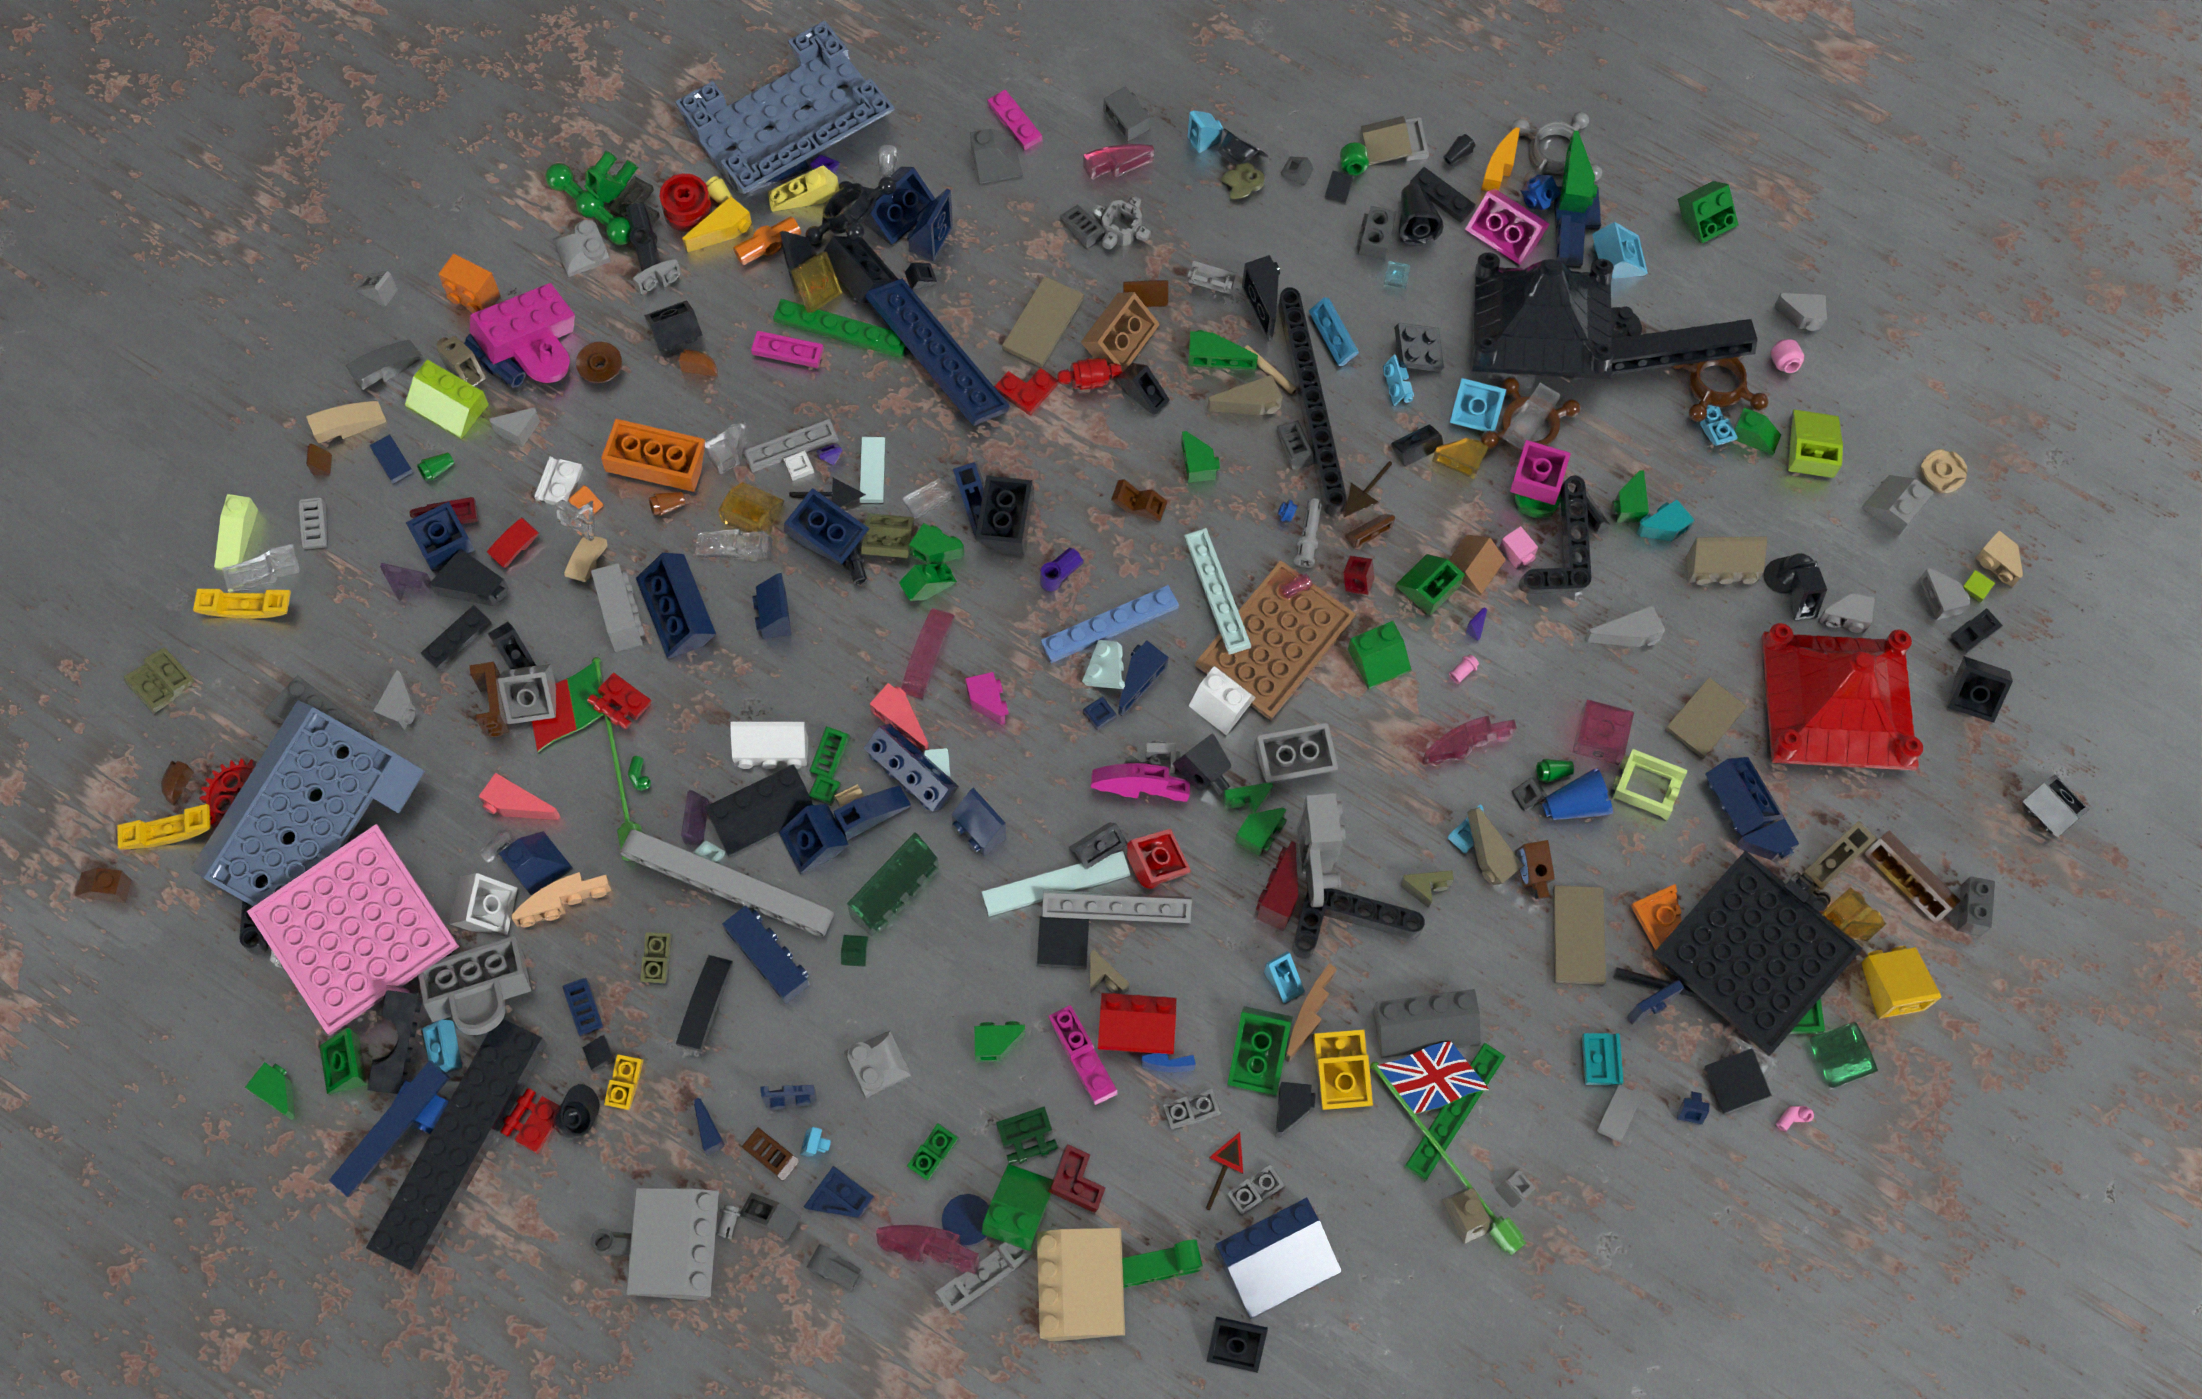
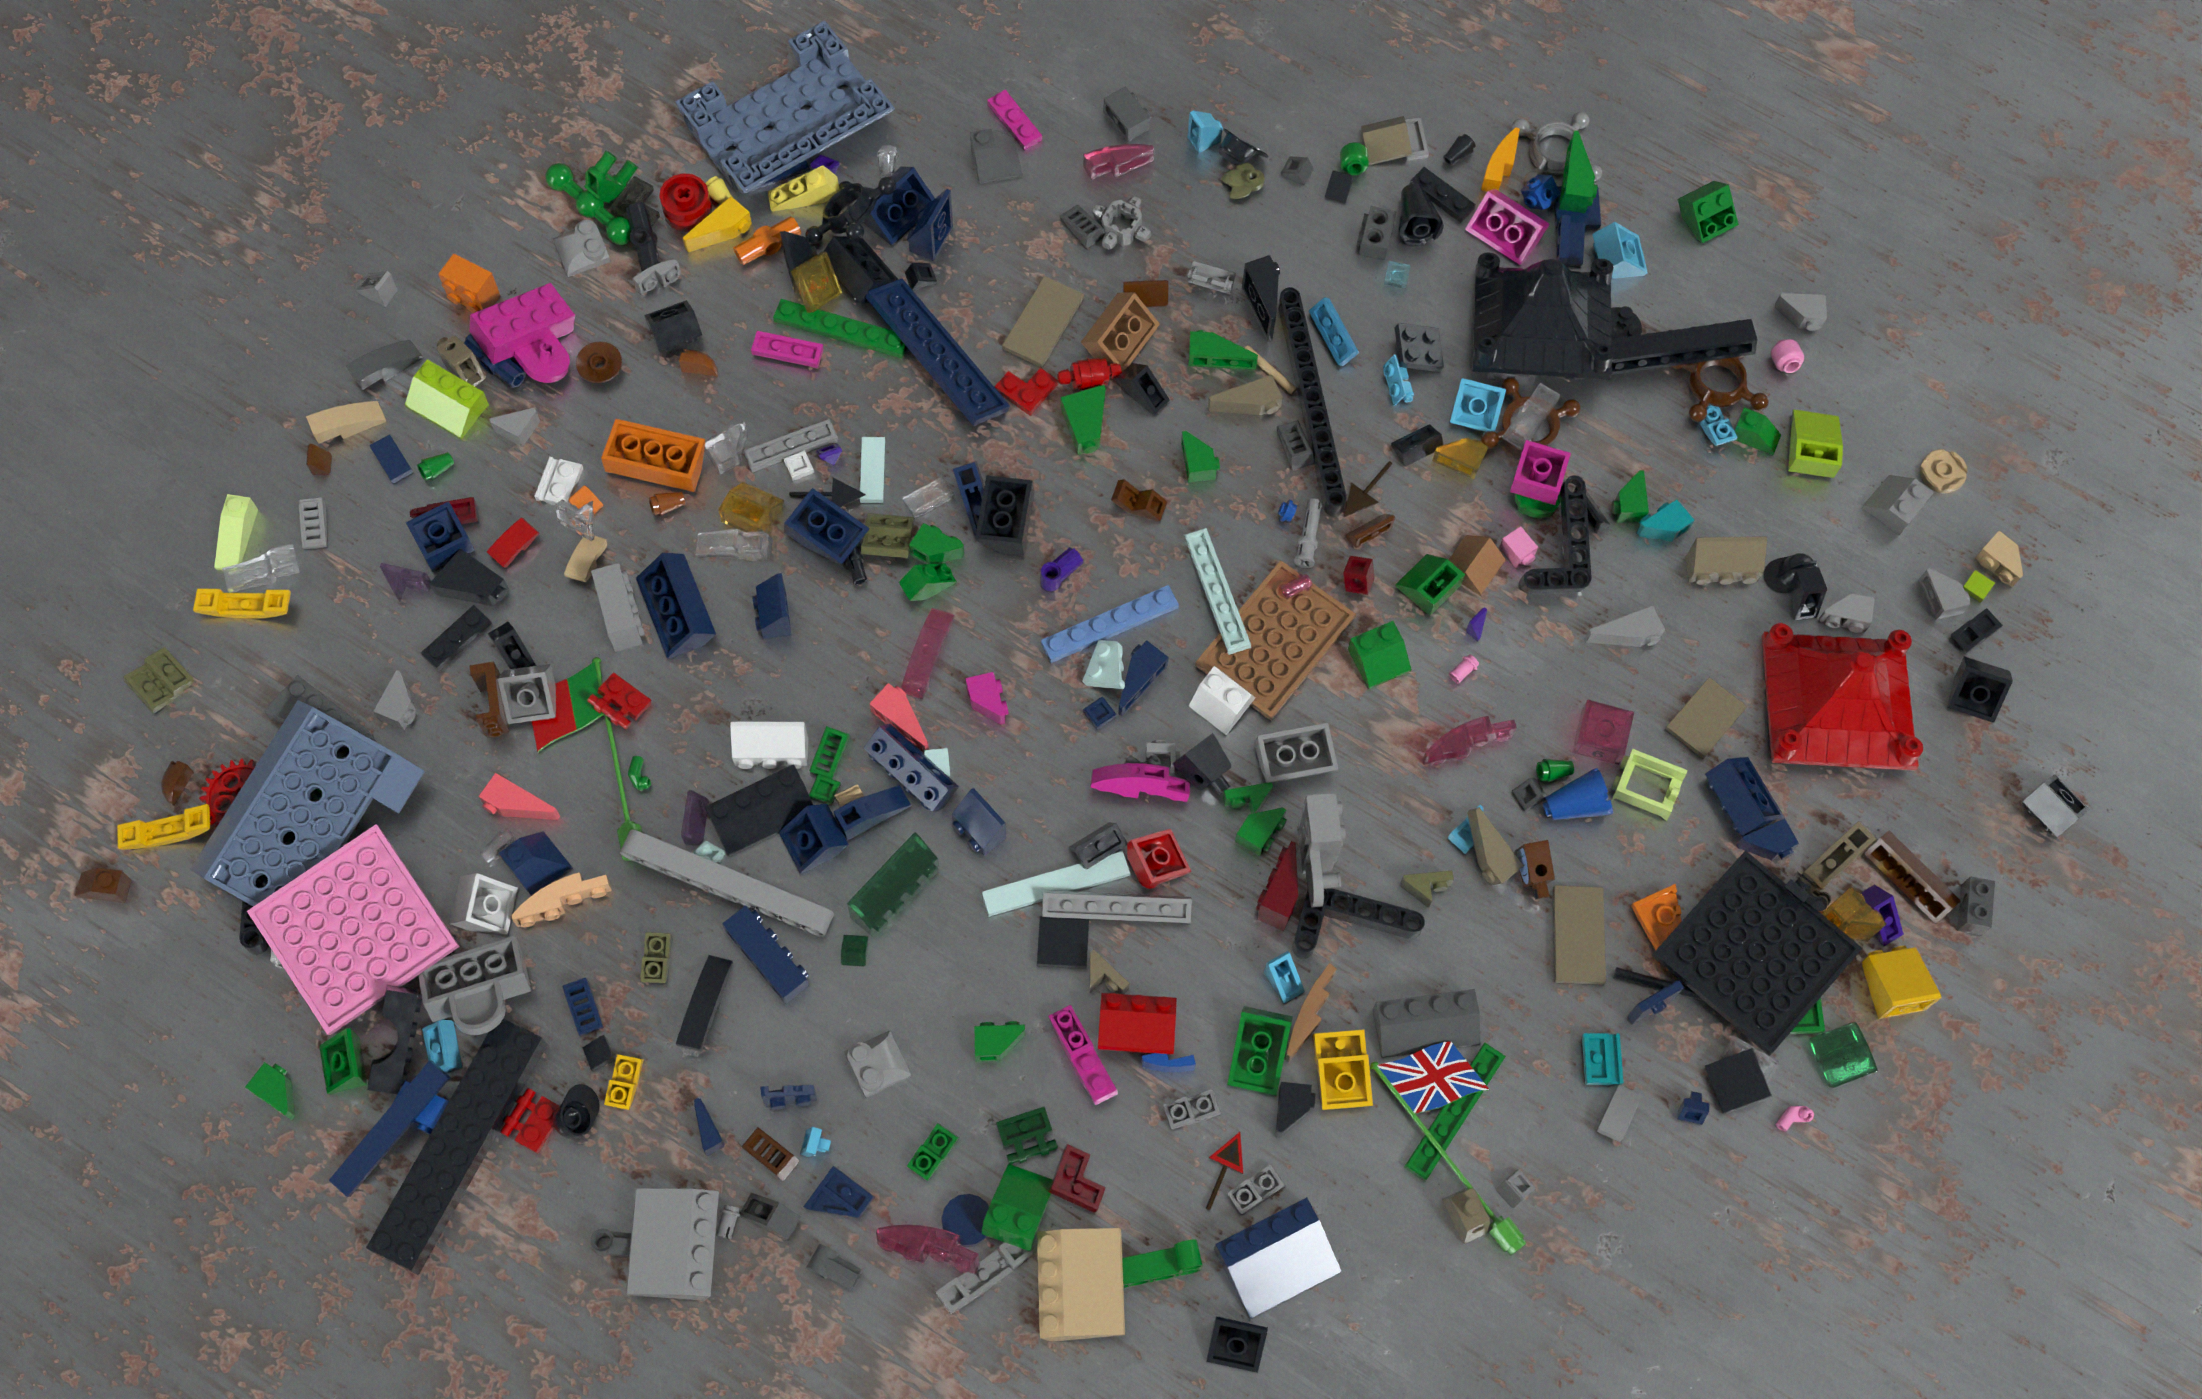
none -> green slope [1061,385,1106,455]
none -> dark purple slope [1855,885,1904,946]

